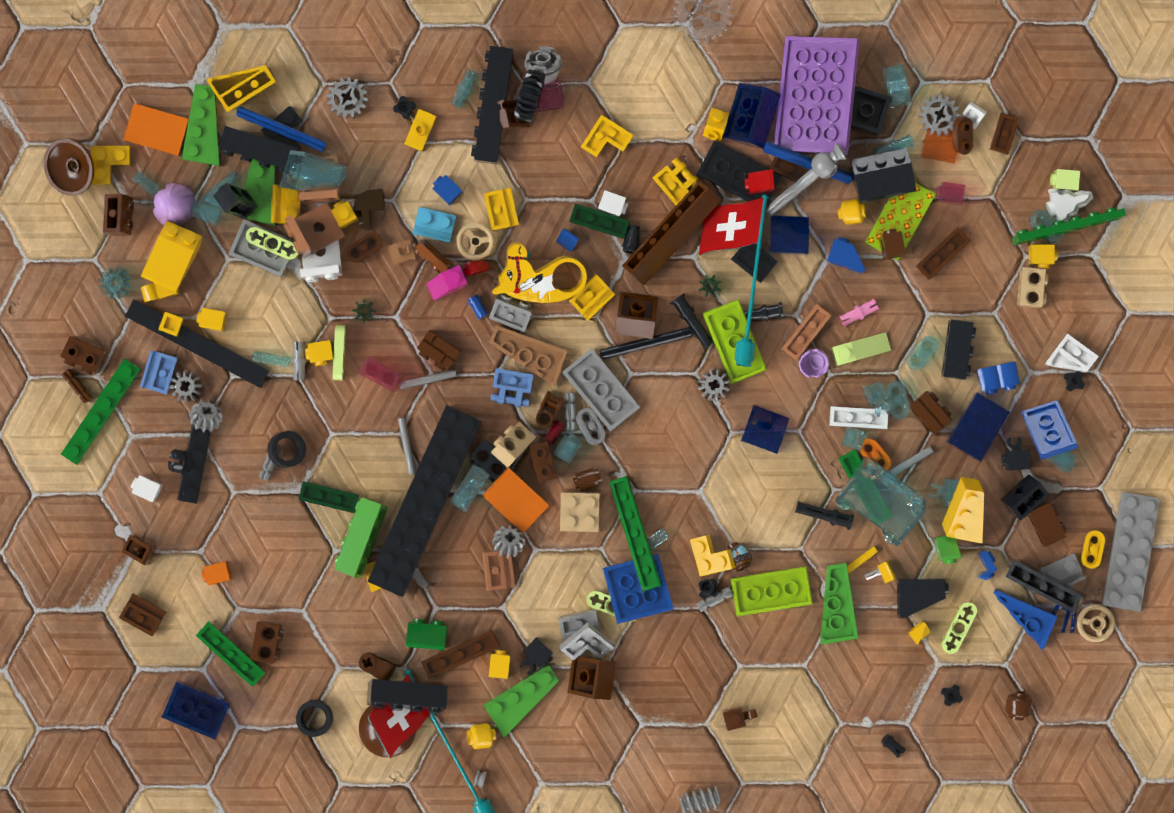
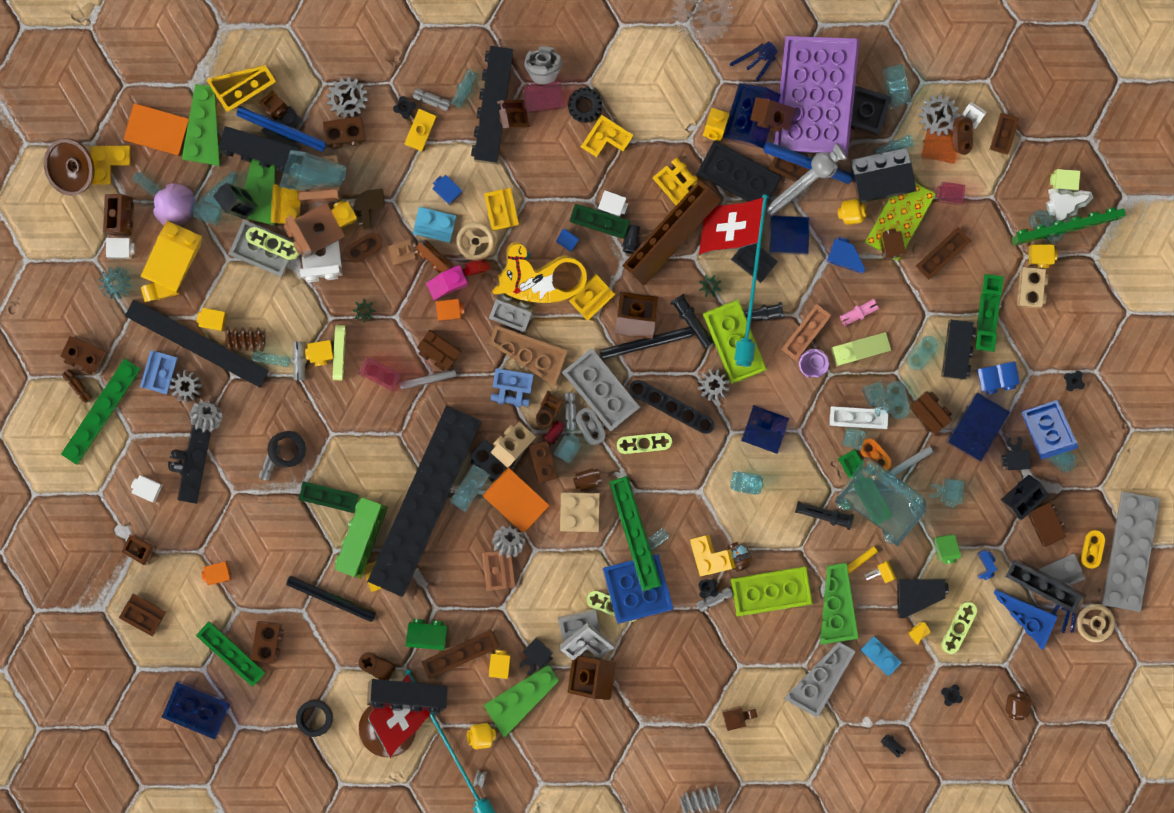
yellow plate [158,312,184,336] -> none
light grey bar [398,417,416,475] -> none
blue pin [467,294,489,320] -> none
black gear [514,69,545,122] -> none
red slope [744,169,774,194] -> none
yellow wedge [942,477,984,543] -> none
white wing [1045,334,1099,373] -> none
none -> white brick [106,238,135,259]
none -> reddish brown piece [225,327,266,352]
none -> reddish brown bracket [259,90,289,120]
none -> black axle [286,576,376,622]
none -> reddish brown brick [323,116,365,149]
none -> light grey axle [413,88,450,111]
none -> orange brick [436,299,465,321]
none -> black tyre [568,87,602,123]
none -> yellowish green beam [617,433,672,454]
none -> black beam [629,380,714,434]
none -> clear blue plant [730,41,778,81]
none -> clear light blue gear [730,471,763,495]
none -> reddish brown brick [750,97,795,133]
none -> light grey wing [784,642,856,718]
none -> dark azure plate [860,636,902,677]
none -> green slope [975,274,1004,352]

